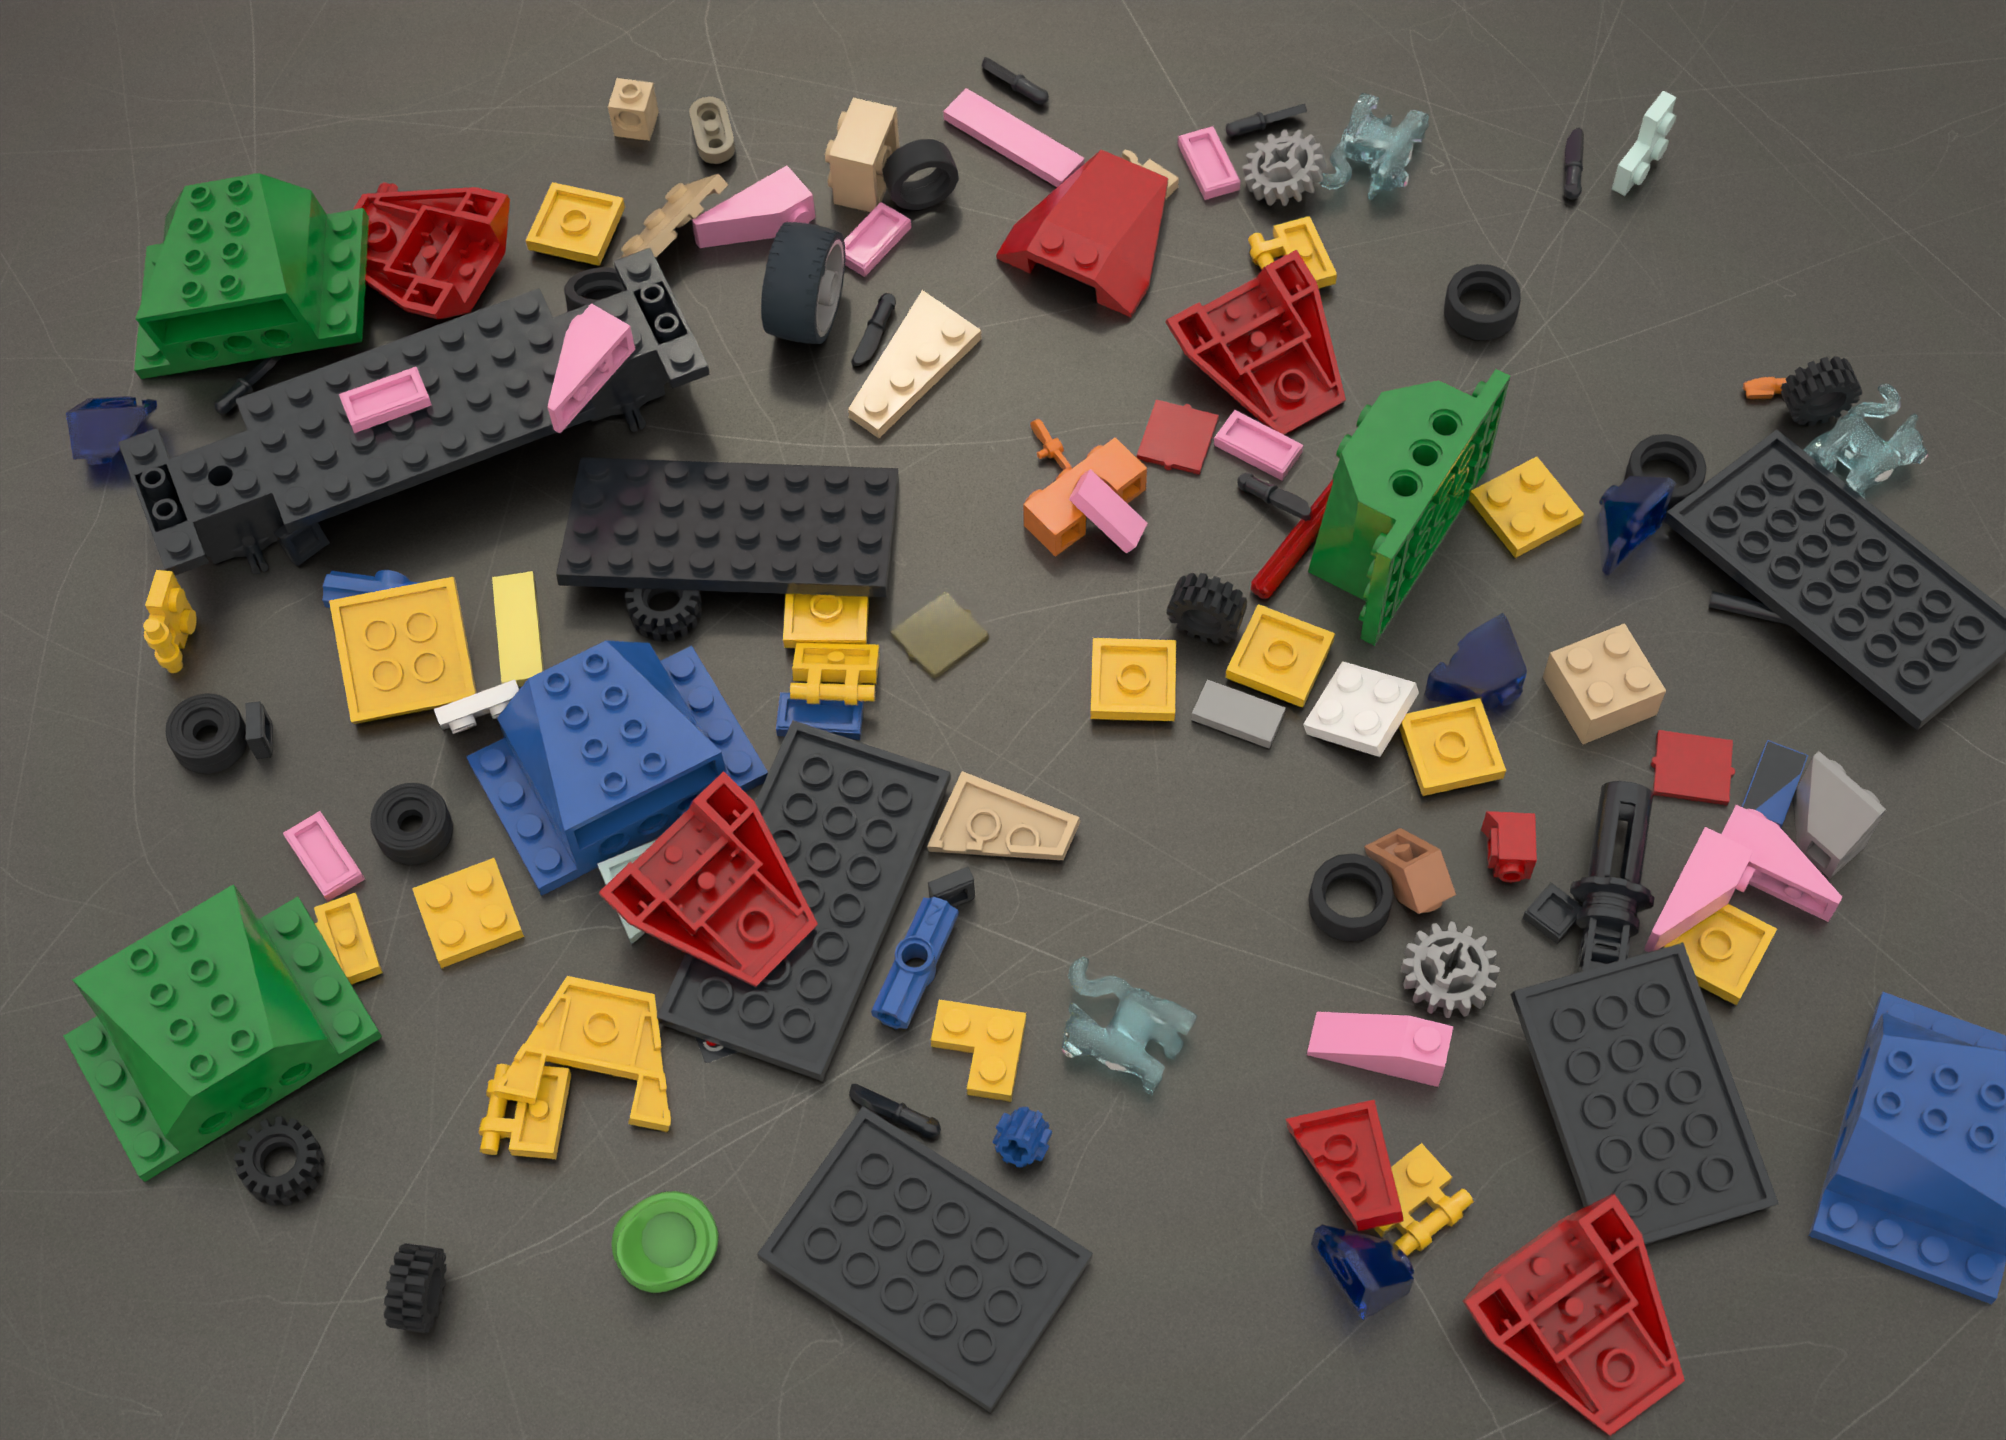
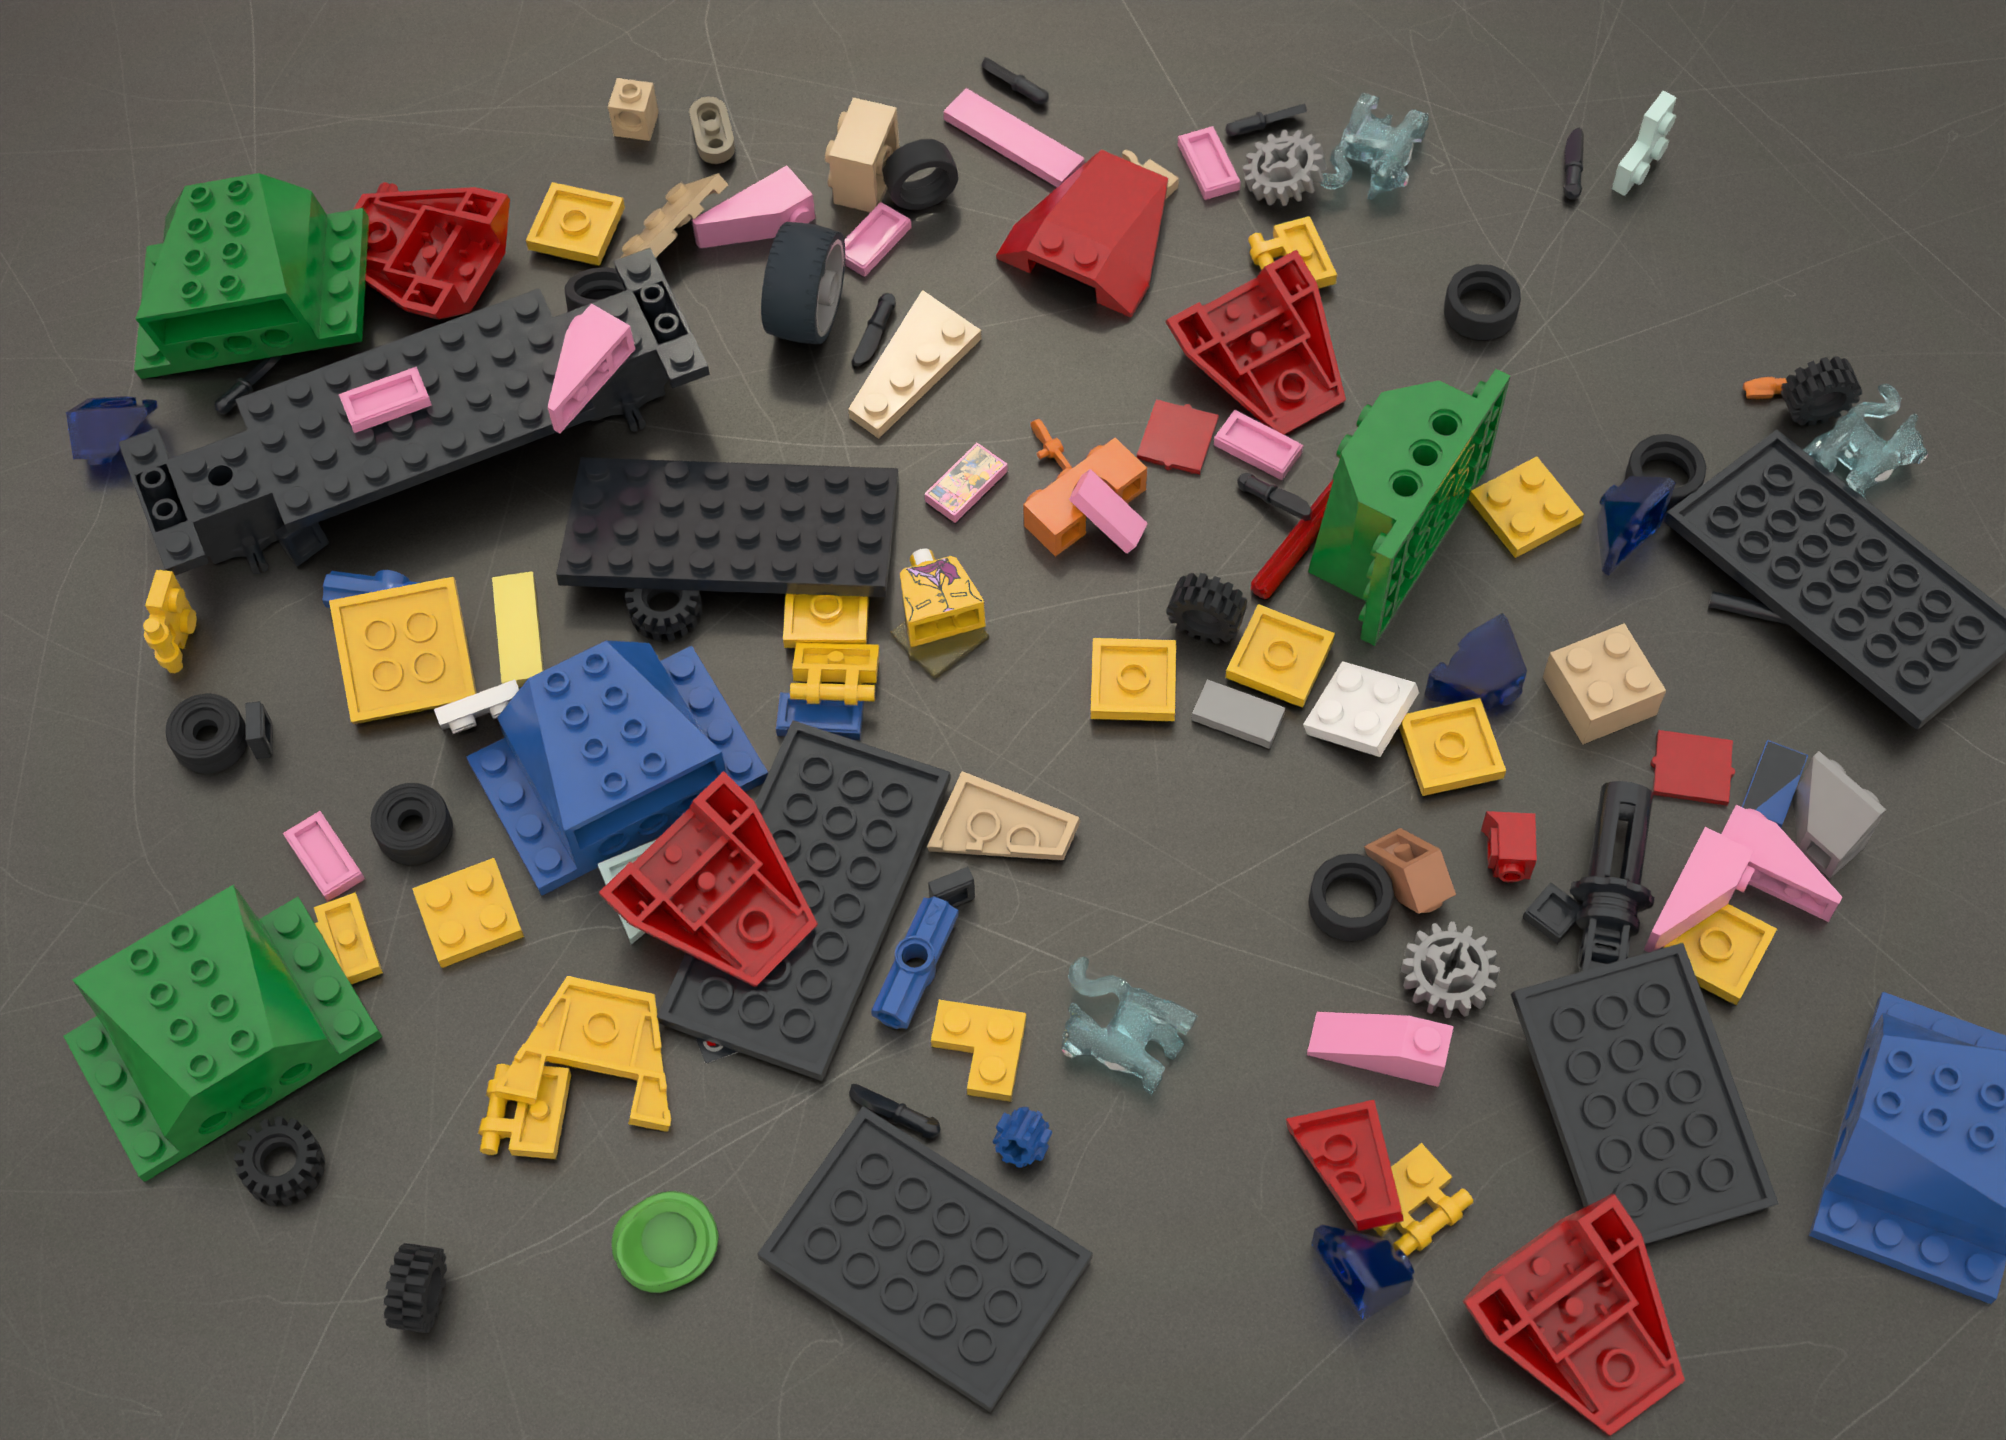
none -> yellow torso [900,549,986,647]
none -> tile [924,443,1008,523]

